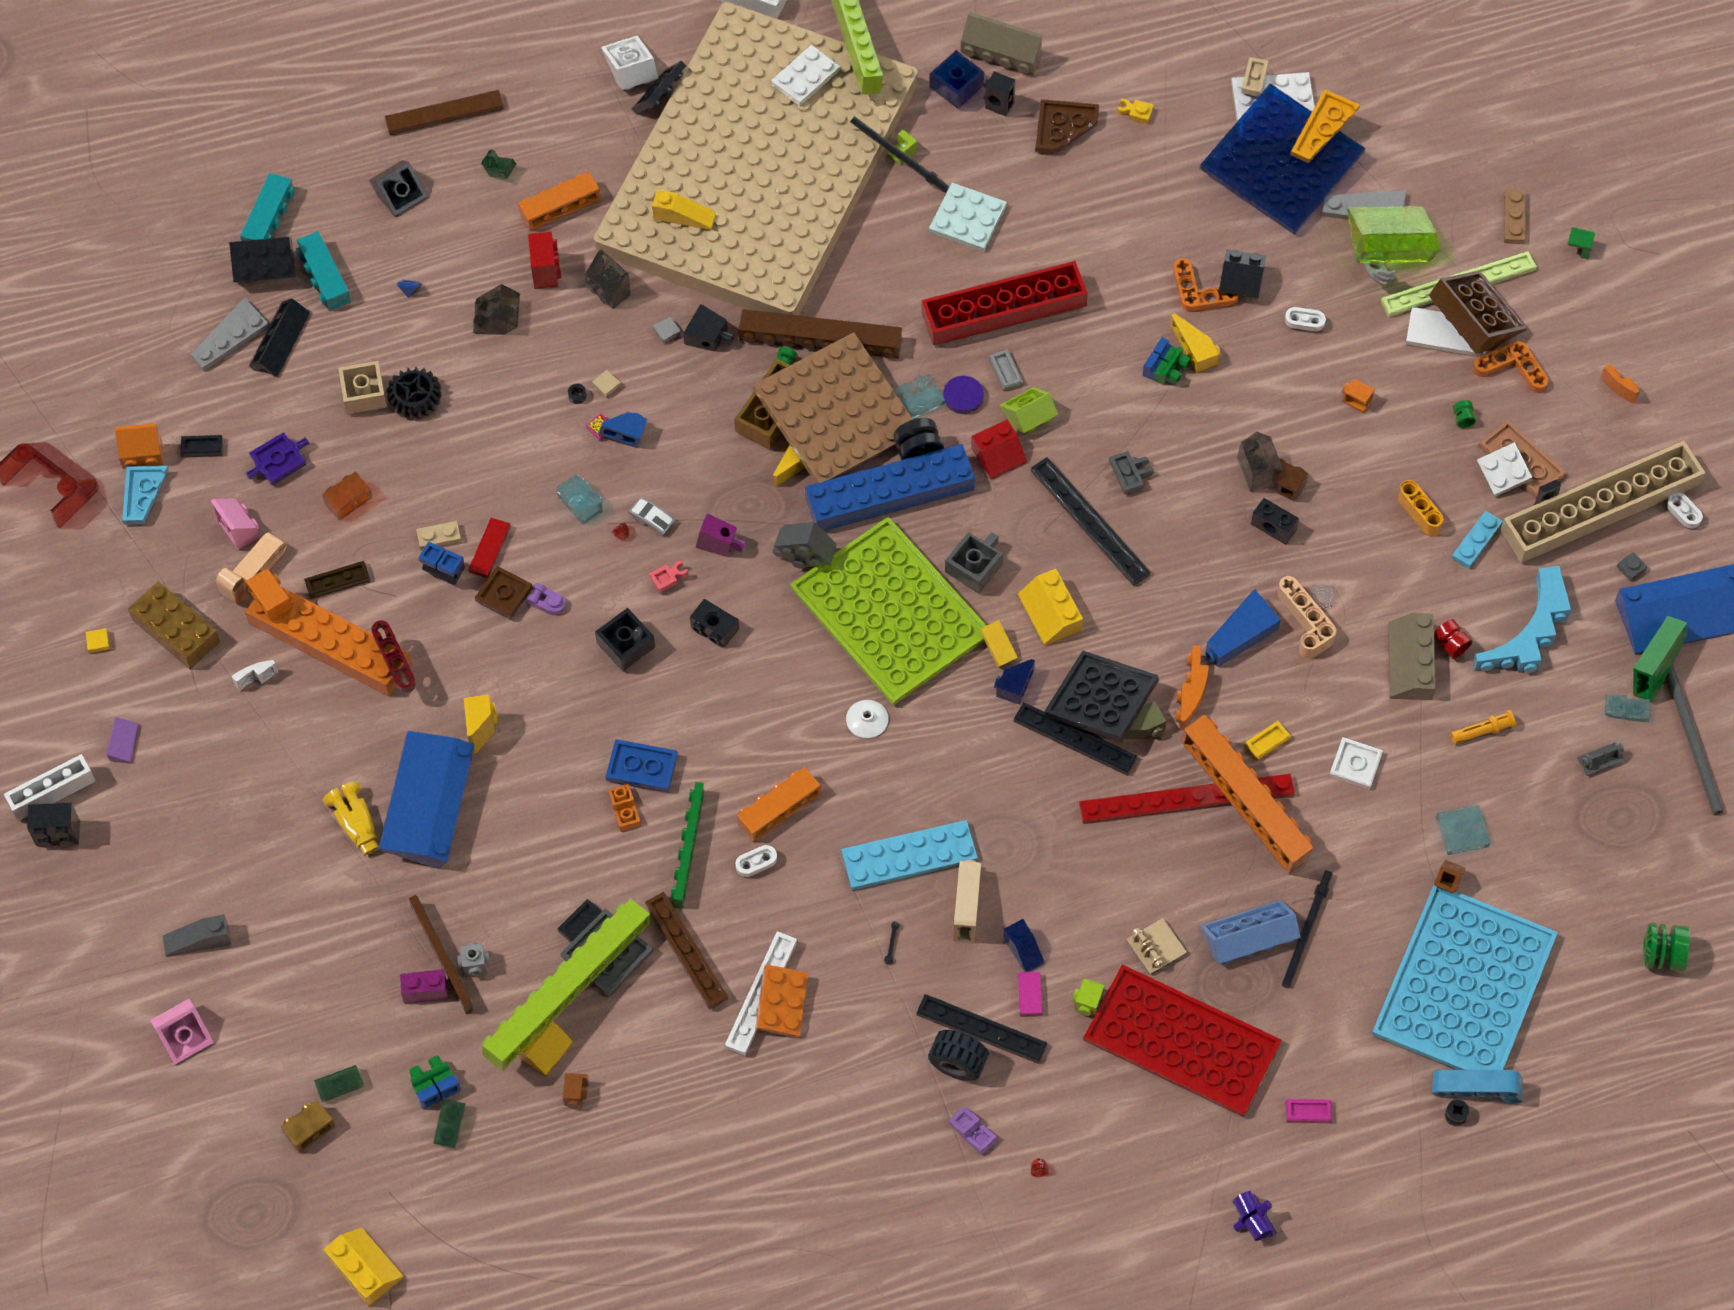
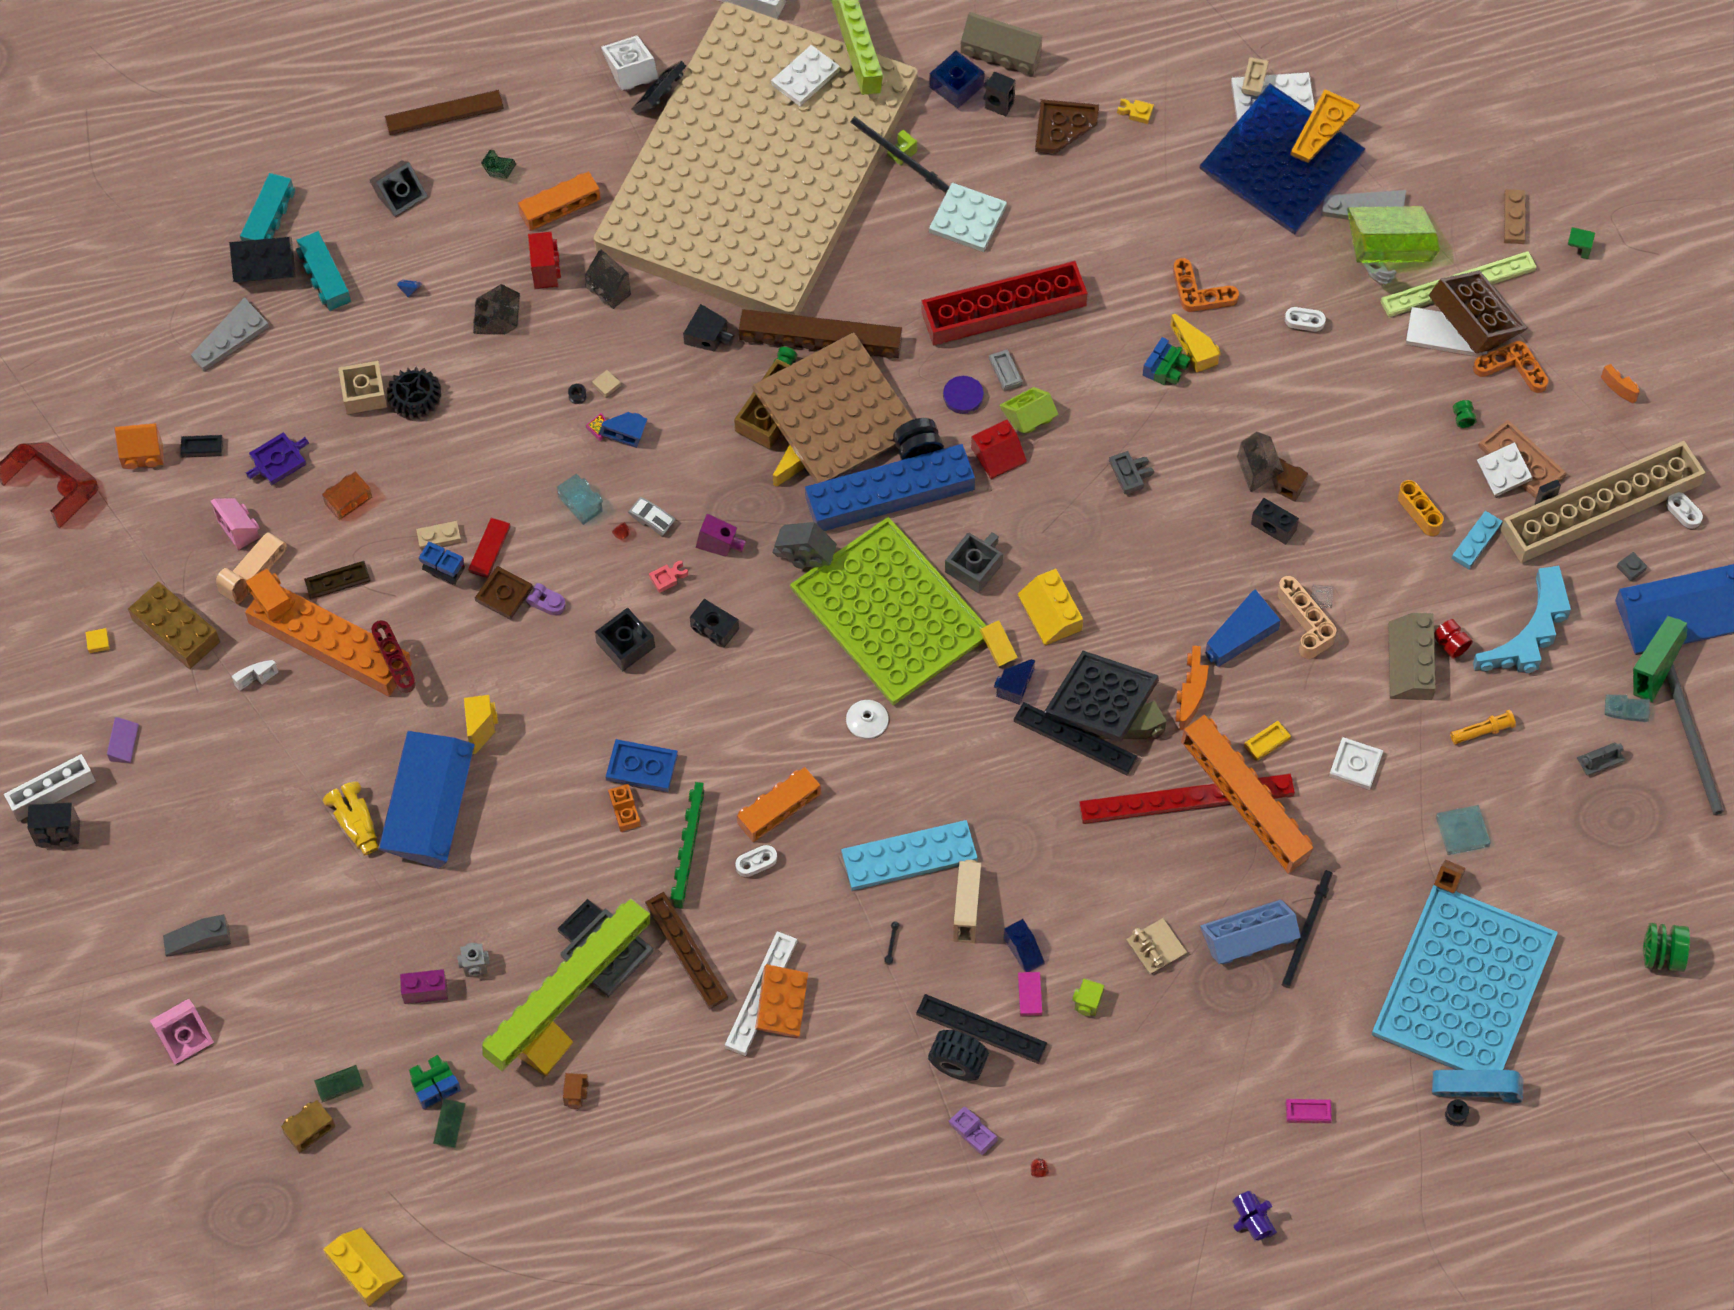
medium azure wing [122,466,169,524] -> none
black panel [249,298,310,377] -> none
reddish brown tile [409,895,473,1014] -> none
yellow slope [652,190,716,230] -> none
light grey tile [653,317,681,344] -> none
clear light blue plate [893,374,945,418] -> none
black tile [1031,457,1150,586] -> none
red plate [1083,964,1282,1117] -> none
black slope [1219,249,1266,298] -> none
orange window [1341,379,1375,413] -> none

